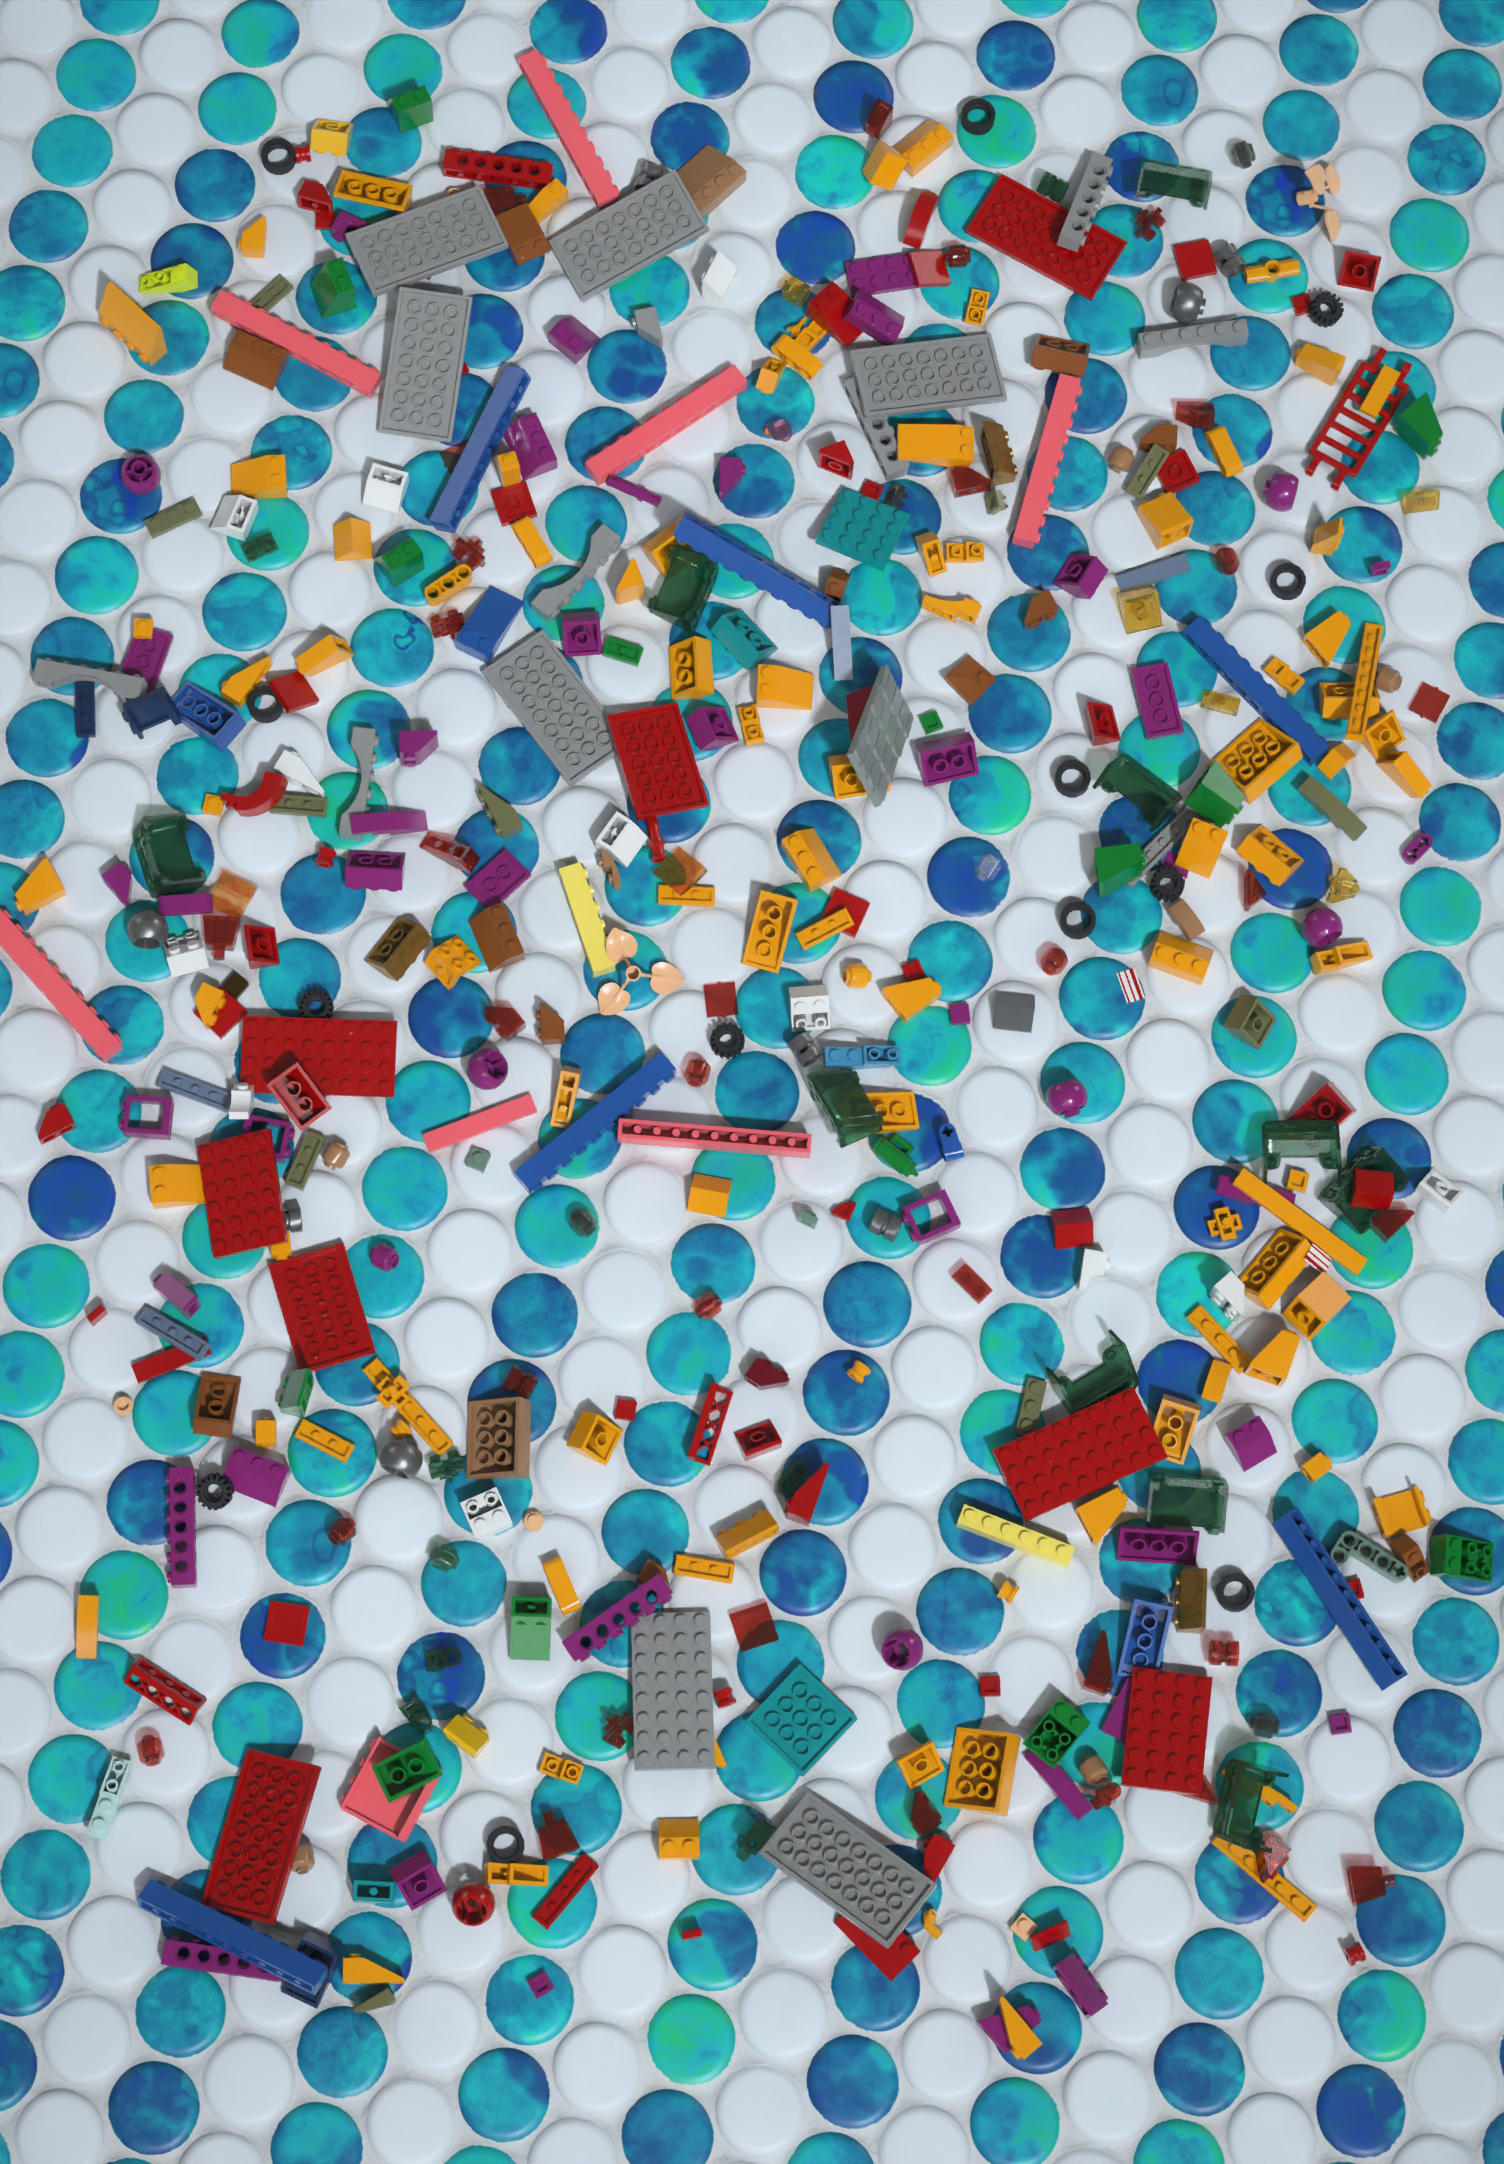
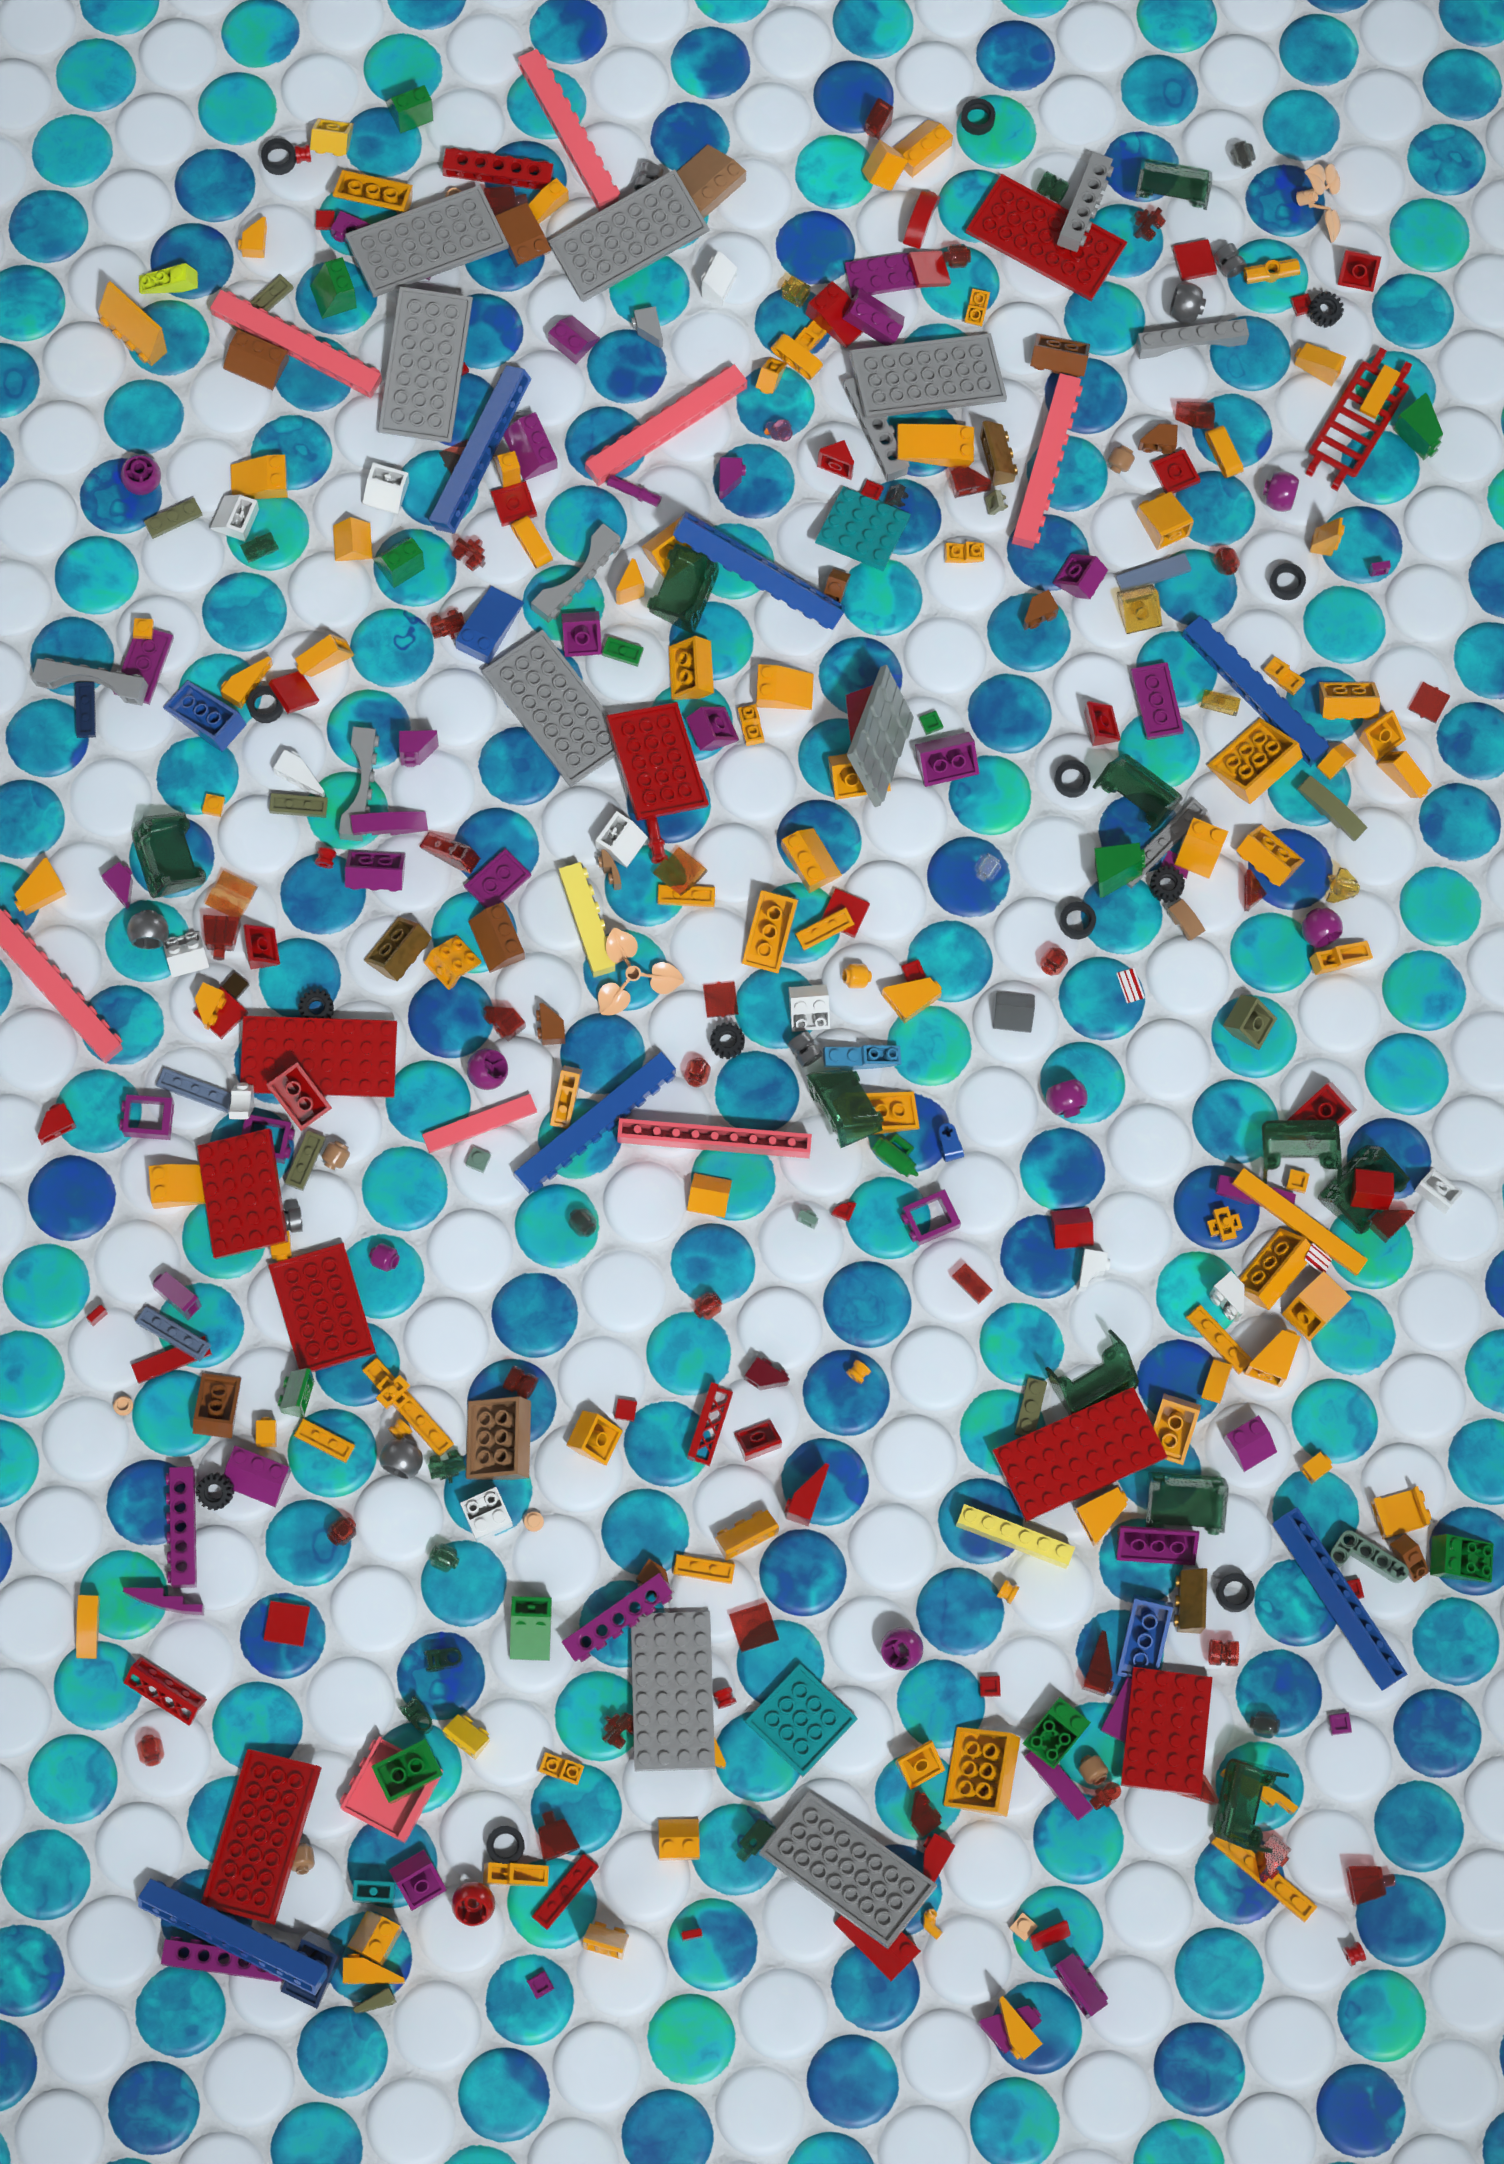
light aqua slope [86,1756,132,1841] -> none
dark blue panel [122,686,182,740] -> none
magenta beam [158,893,213,916] -> none
red arch [220,771,288,817] -> none
red slope [297,180,333,217] -> none
light orange beam [425,564,472,607] -> none
olive slope [477,785,523,840] -> none
light orange beam [541,1555,582,1616] -> none
teal slope [710,609,778,670] -> none
plate [777,1460,809,1497] -> none
light orange hand [787,317,807,337] -> none
tile [830,604,853,681] -> none
flat silver wheel [868,1209,903,1242] -> none
light orange slope [915,531,947,577] -> none
light orange slope [921,595,982,624] -> none
dark orange plate [944,655,996,706] -> none
magenta tile [949,1004,971,1026] -> none
olive plate [1125,443,1170,501] -> none
light orange slope [1148,931,1214,985] -> none
green slope [1184,760,1245,828] -> none
light orange slope [1302,610,1351,669] -> none
light orange tile [1345,622,1384,743] -> none
medium nougat head [1374,666,1402,693] -> none
clear yellow slope [1401,490,1440,514] -> none
magenta beam [1402,833,1433,865] -> none
none -> magenta slope [123,1588,204,1615]
none -> light orange slope [347,1911,402,1966]
none -> light orange slope [583,1921,629,1960]

